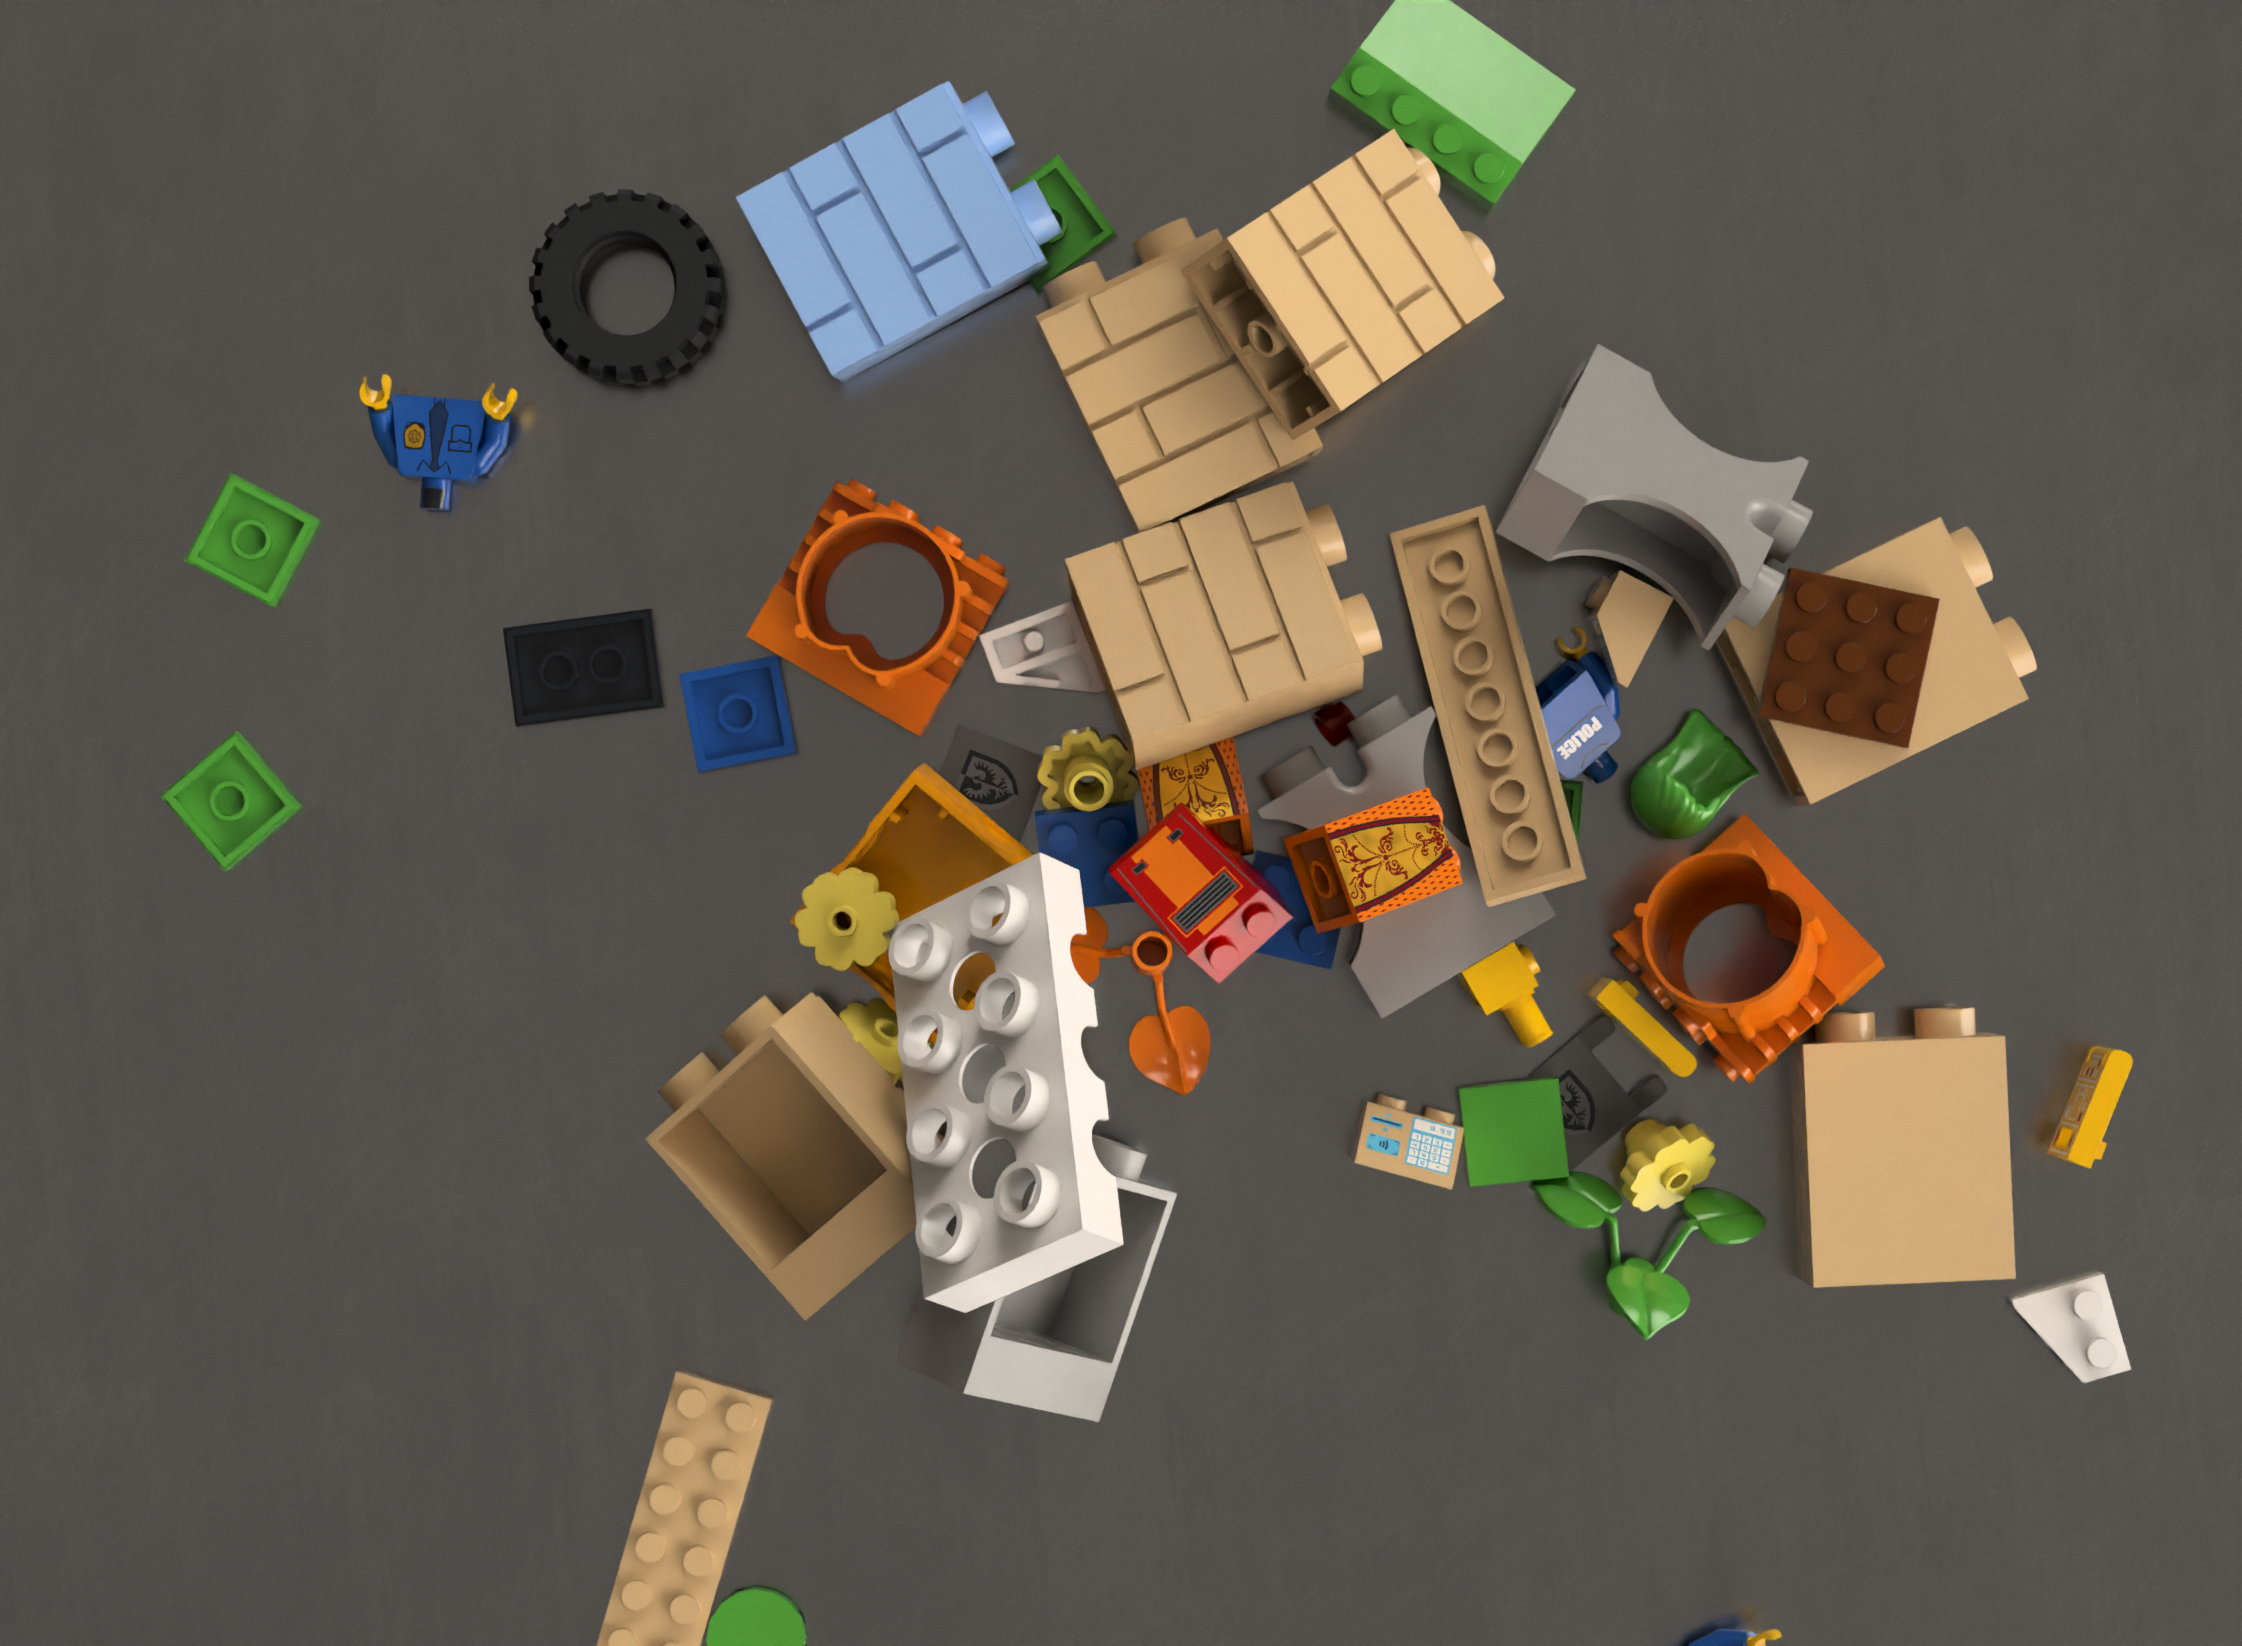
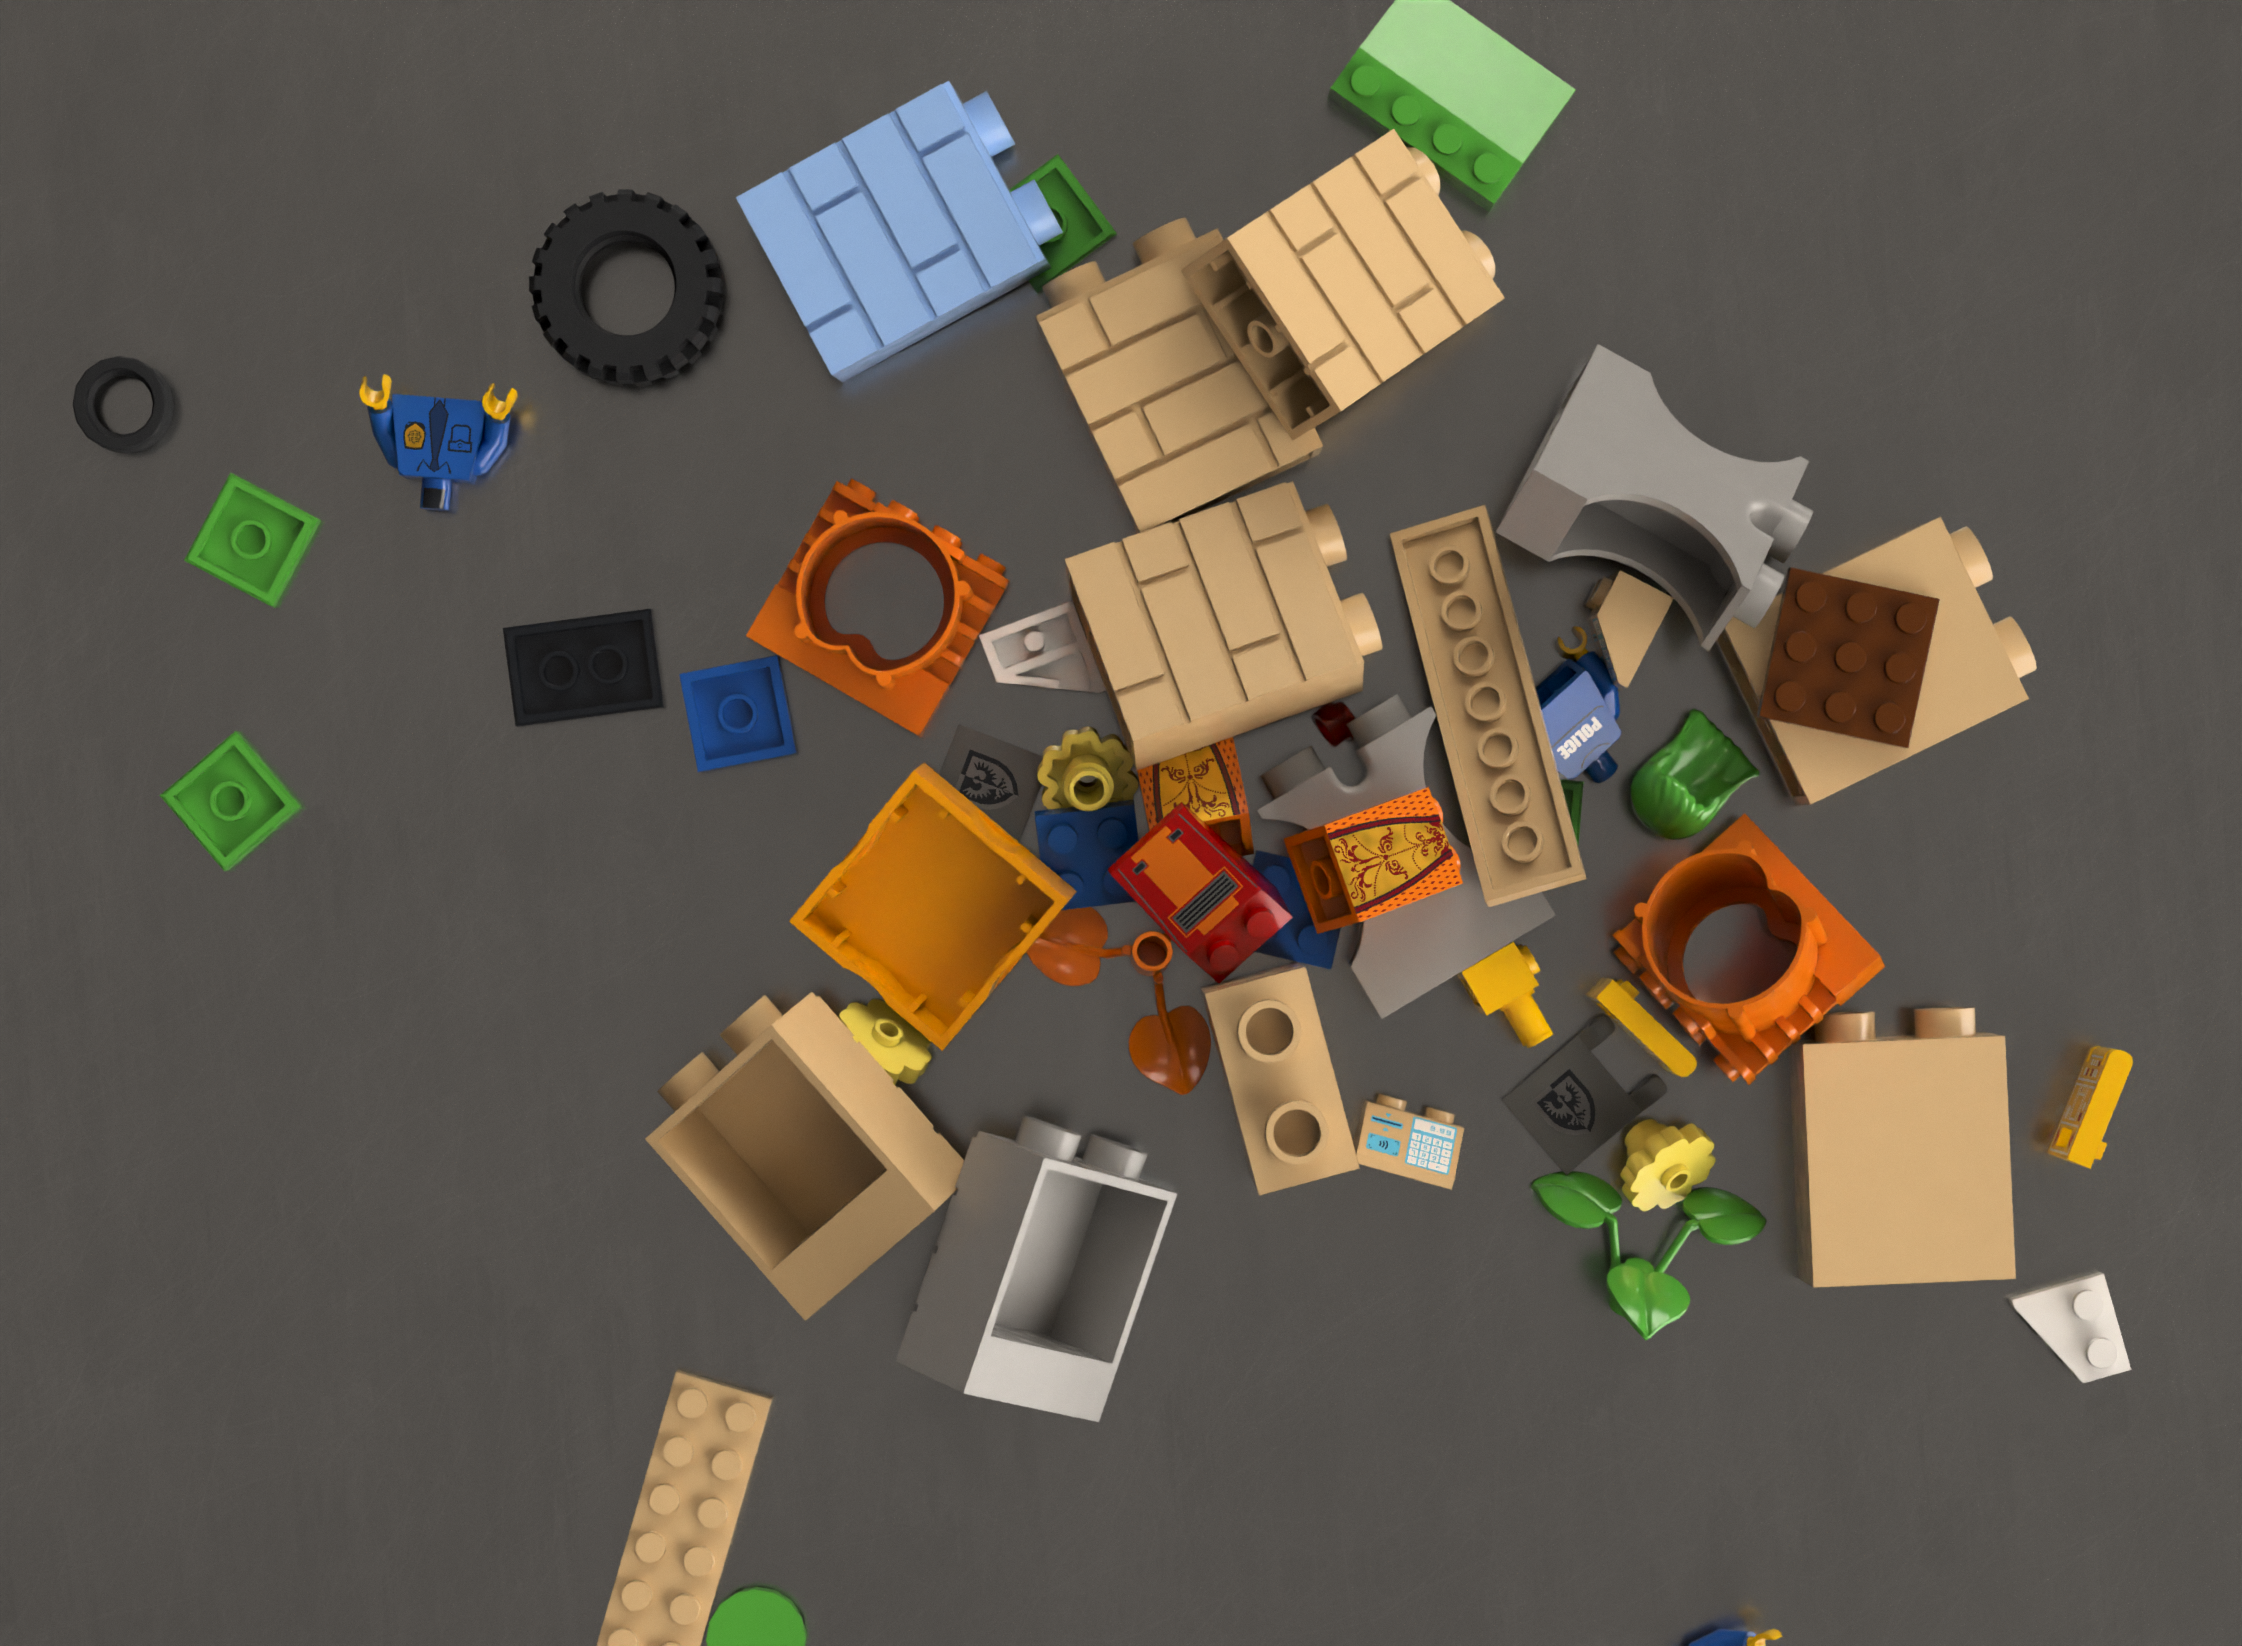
light yellow plant [795,867,899,971] -> none
white brick [888,852,1124,1313] -> none
bright green tile [1459,1076,1569,1187] -> none
none -> black tyre [72,356,174,454]
none -> tan brick [1200,961,1360,1196]

